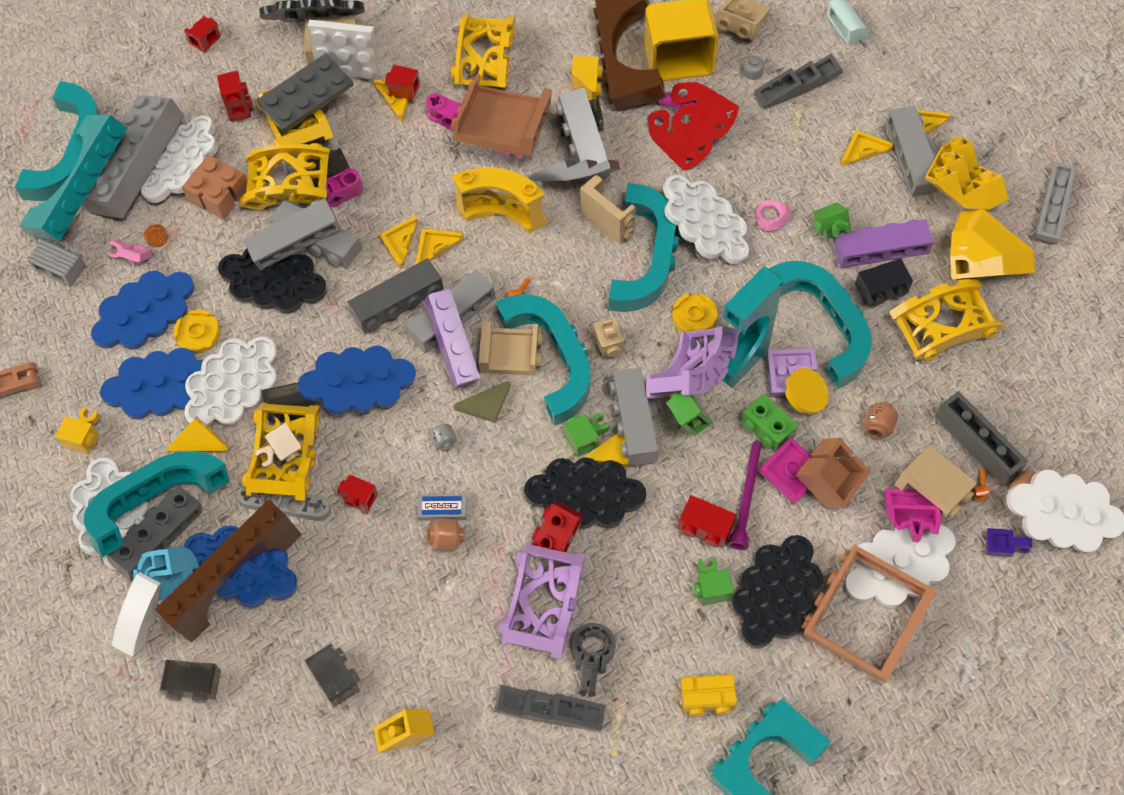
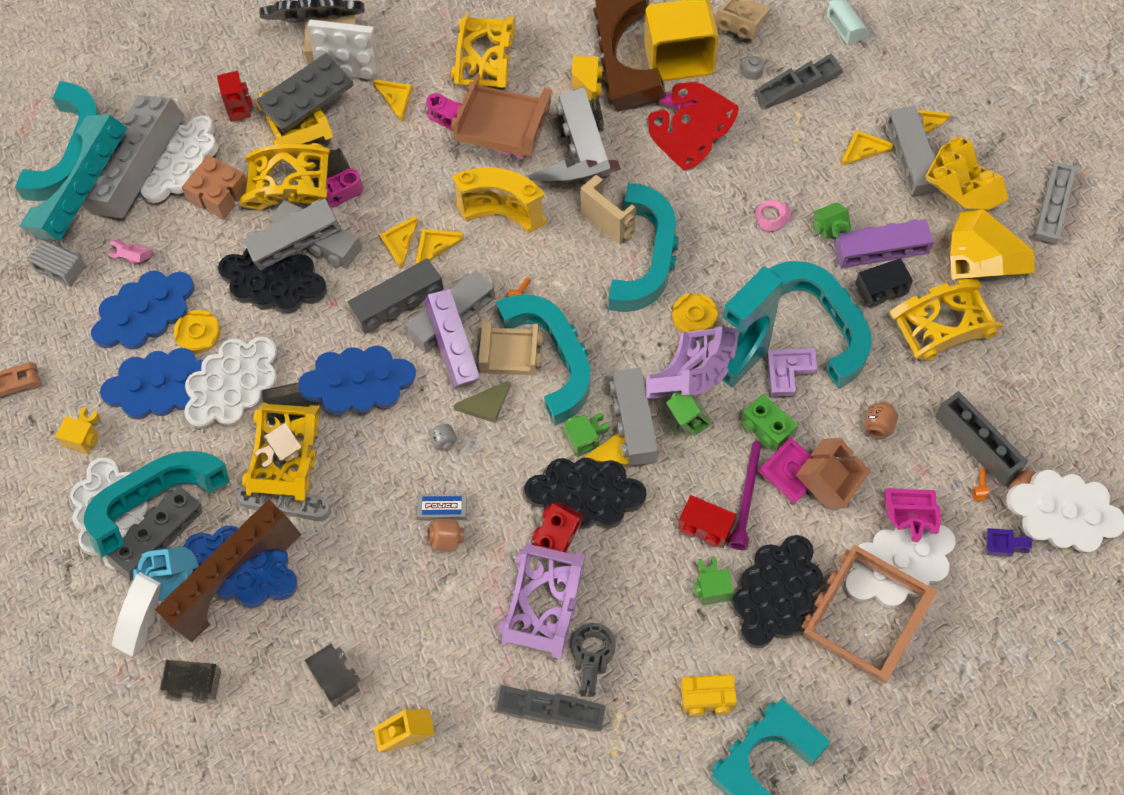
clear orange tile [144,224,168,247] -> none
yellow tile [166,417,230,451] -> none
red brick [184,16,221,53] -> none
red brick [337,474,378,515] -> none
red brick [385,64,420,100] -> none
tan brick [593,317,624,358] -> none
white plate [663,175,749,264] -> none
yellow tile [785,368,829,415] -> none
tan panel [895,446,977,522] -> none

